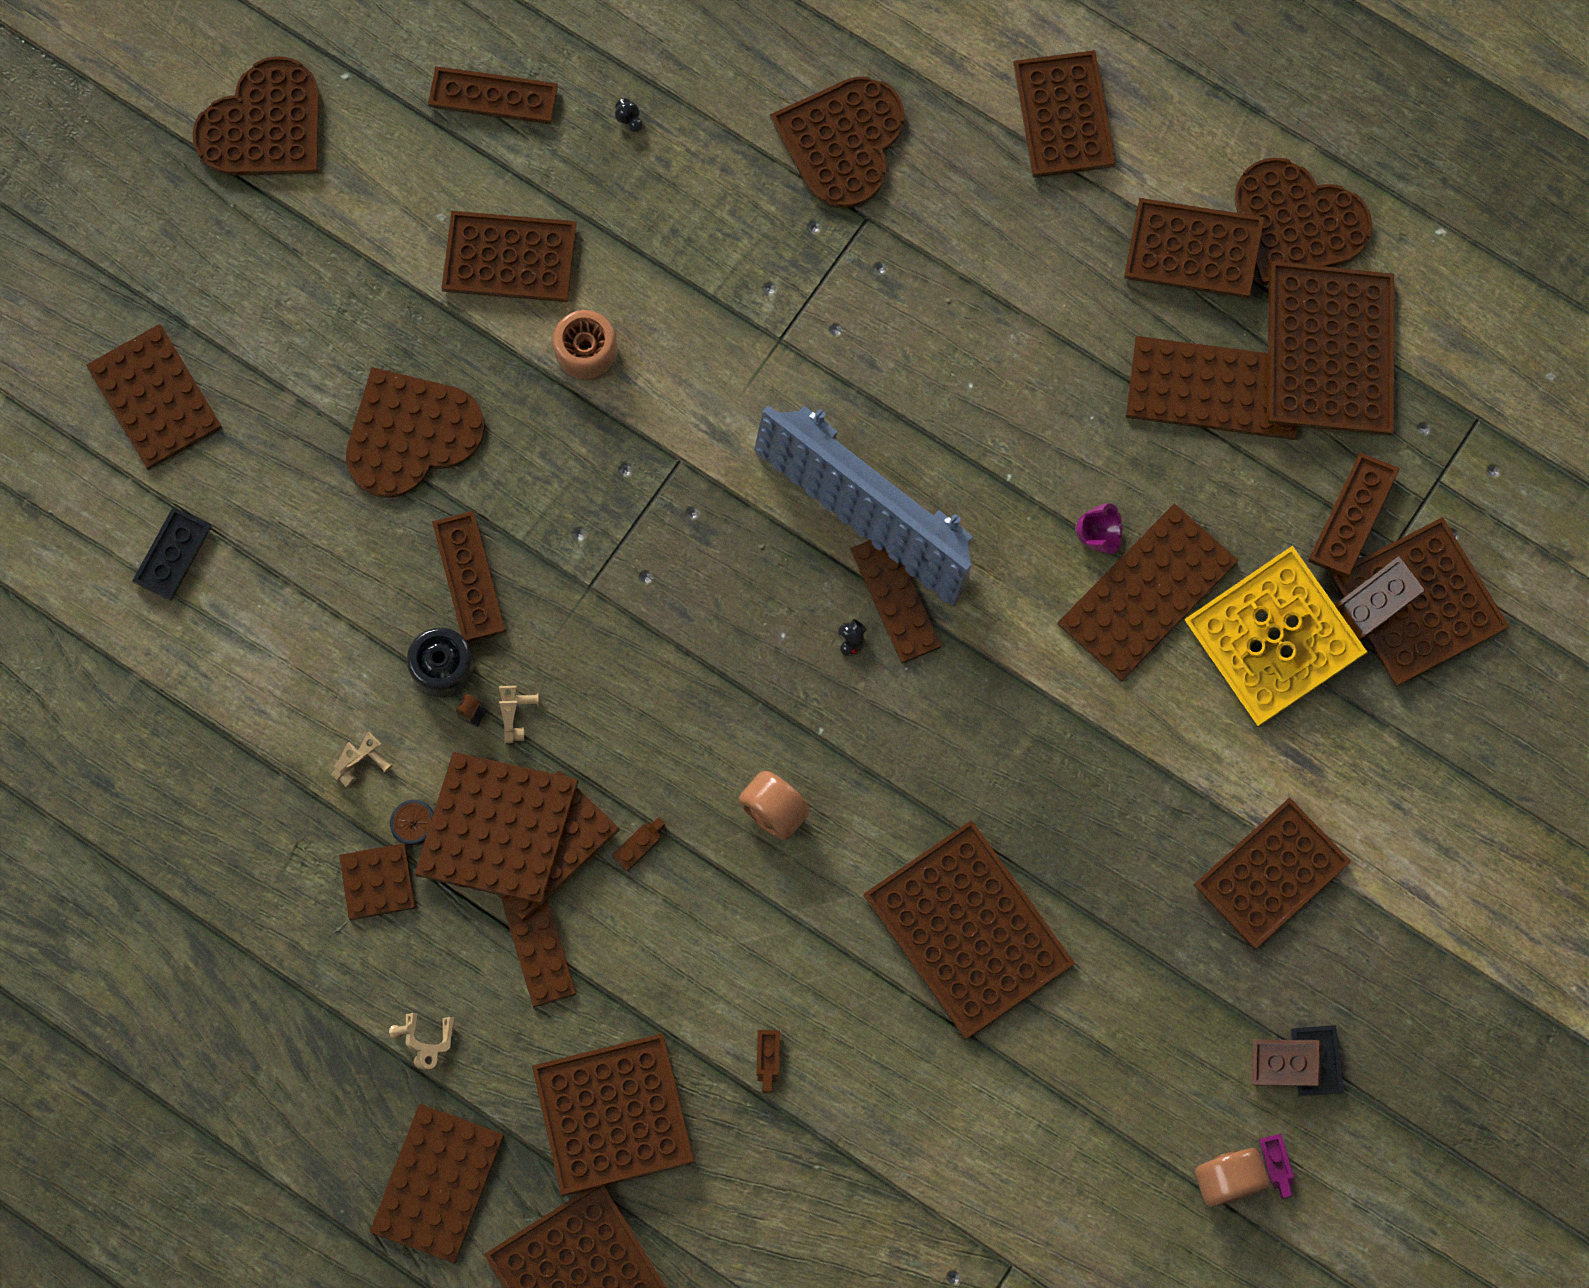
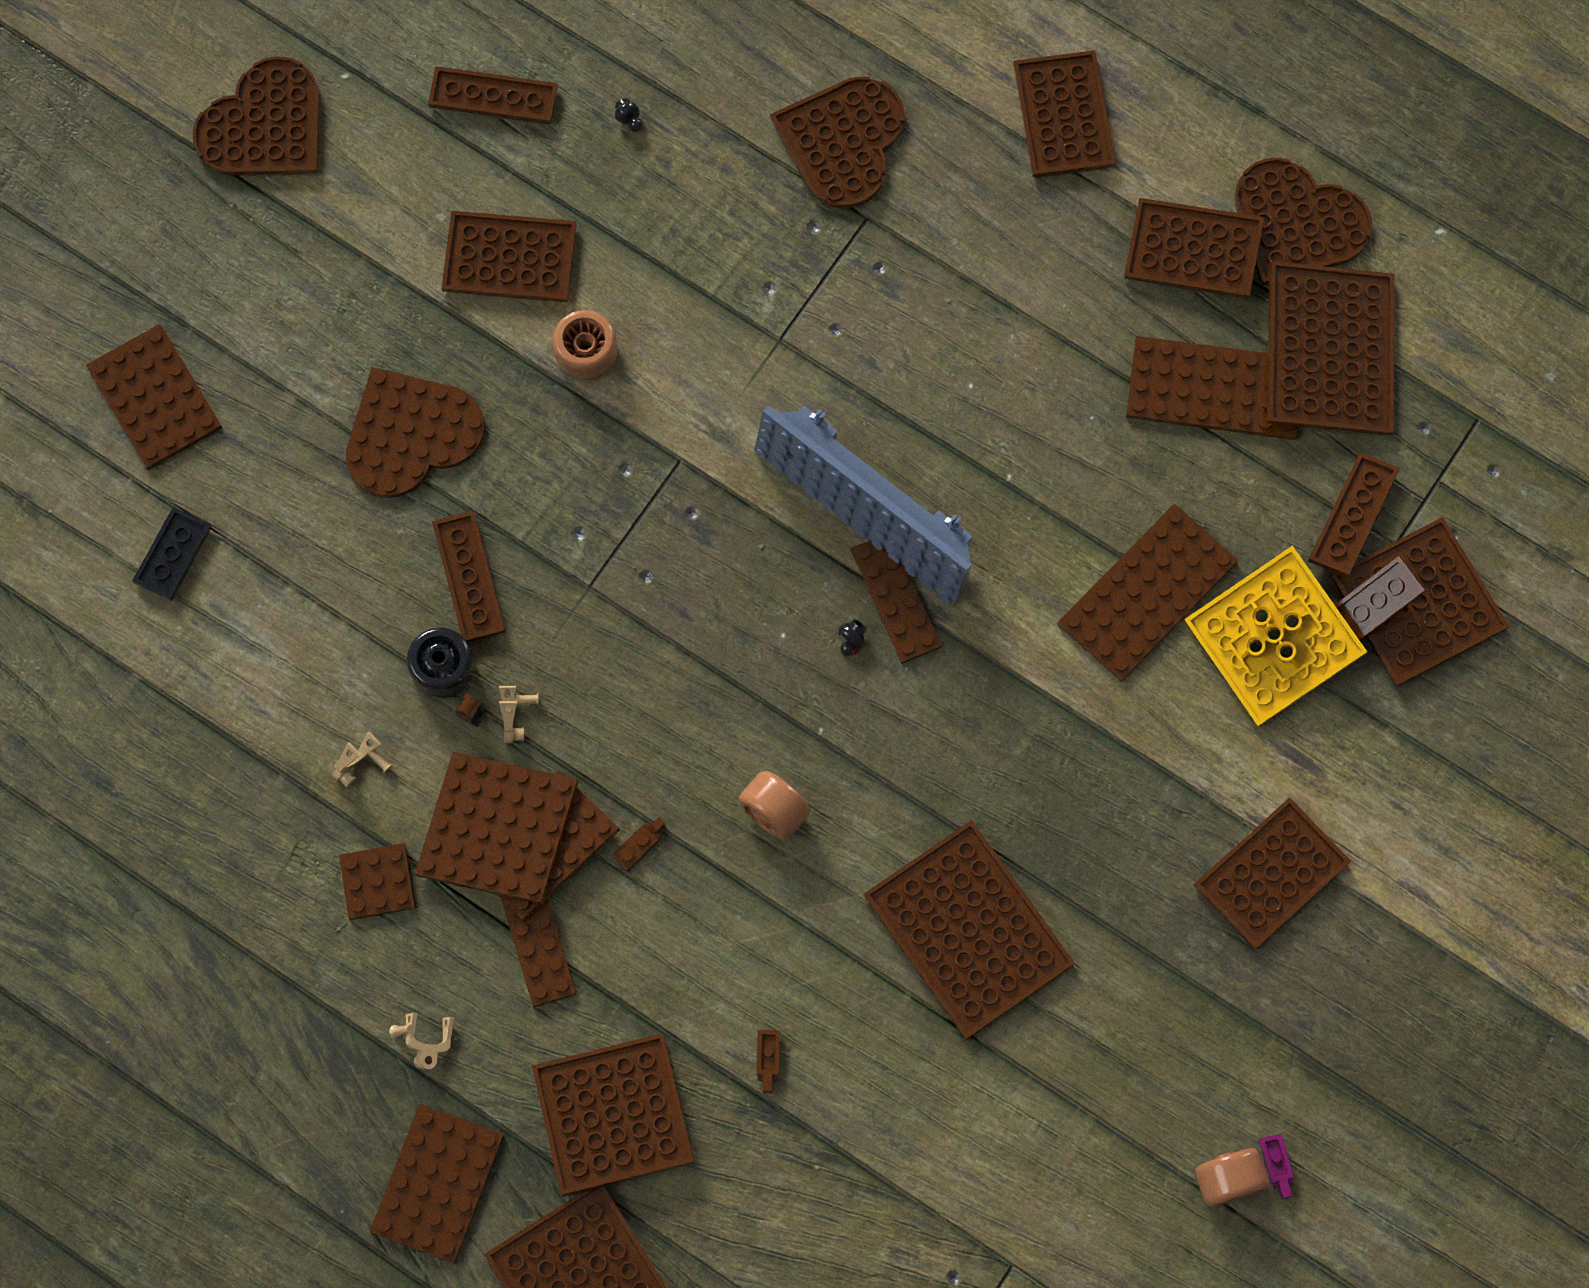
reddish brown wheel [390,800,434,845] -> none
magenta hair [1075,503,1123,554] -> none
reddish brown plate [1252,1040,1321,1087] -> none
black plate [1290,1025,1344,1097] -> none

